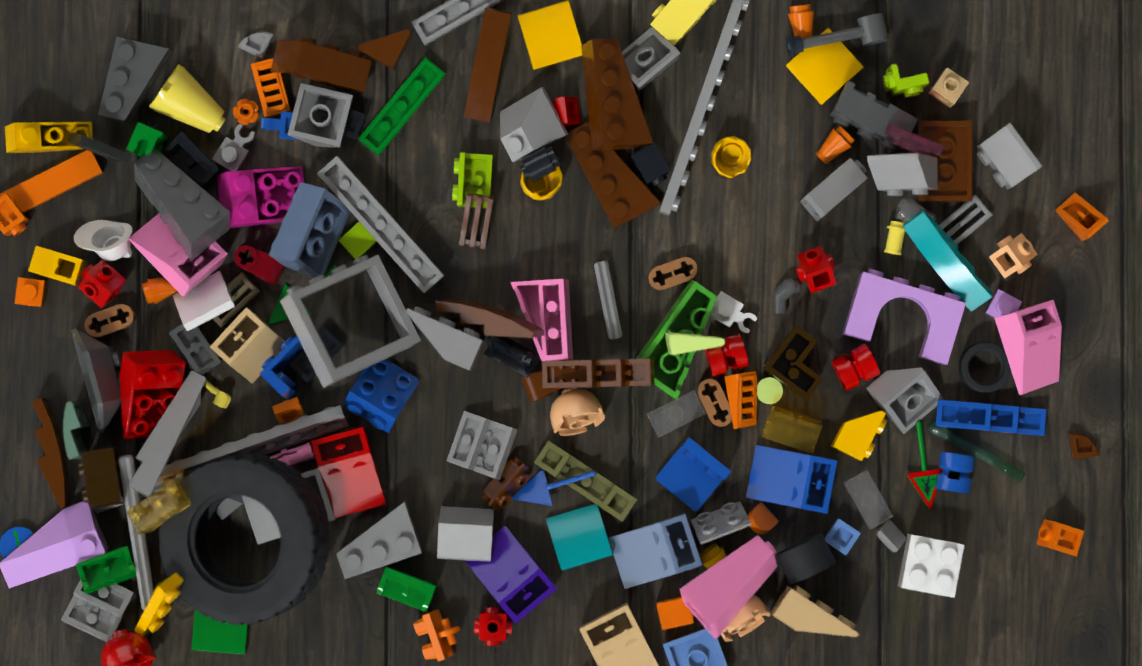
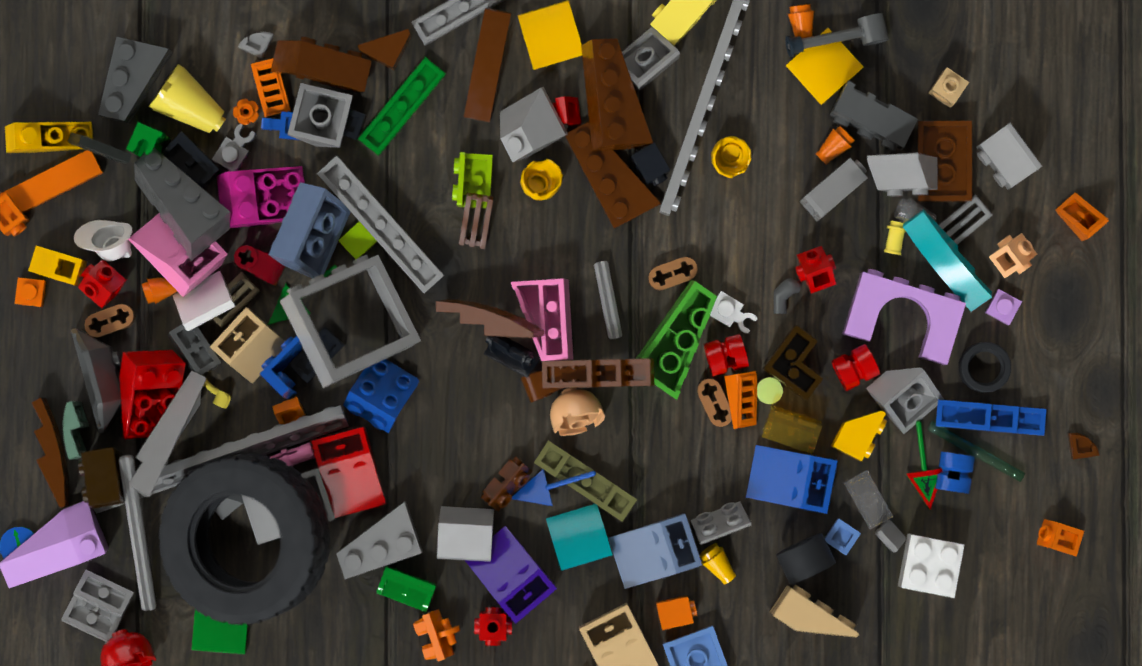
green hinge [76,546,137,595] -> none
clear yellow hinge [128,479,191,534] -> none
yellow plate [134,573,183,636] -> none
light grey slope [406,306,484,371] -> none
light grey slope [446,411,518,480] -> none
black brick [520,146,562,182] -> none
clear plate [646,390,706,438] -> none
blue bracket [656,437,731,511] -> none
yellowish green slope [665,332,725,355] -> none
bright pink slope [680,535,777,639] -> none
light nougat cylinder [721,595,770,642] -> none
orange tile [748,502,779,534] -> none
lime bracket [883,64,929,98] -> none
clear pink plate [884,123,944,156] -> none
bright pink slope [995,300,1062,395] -> none

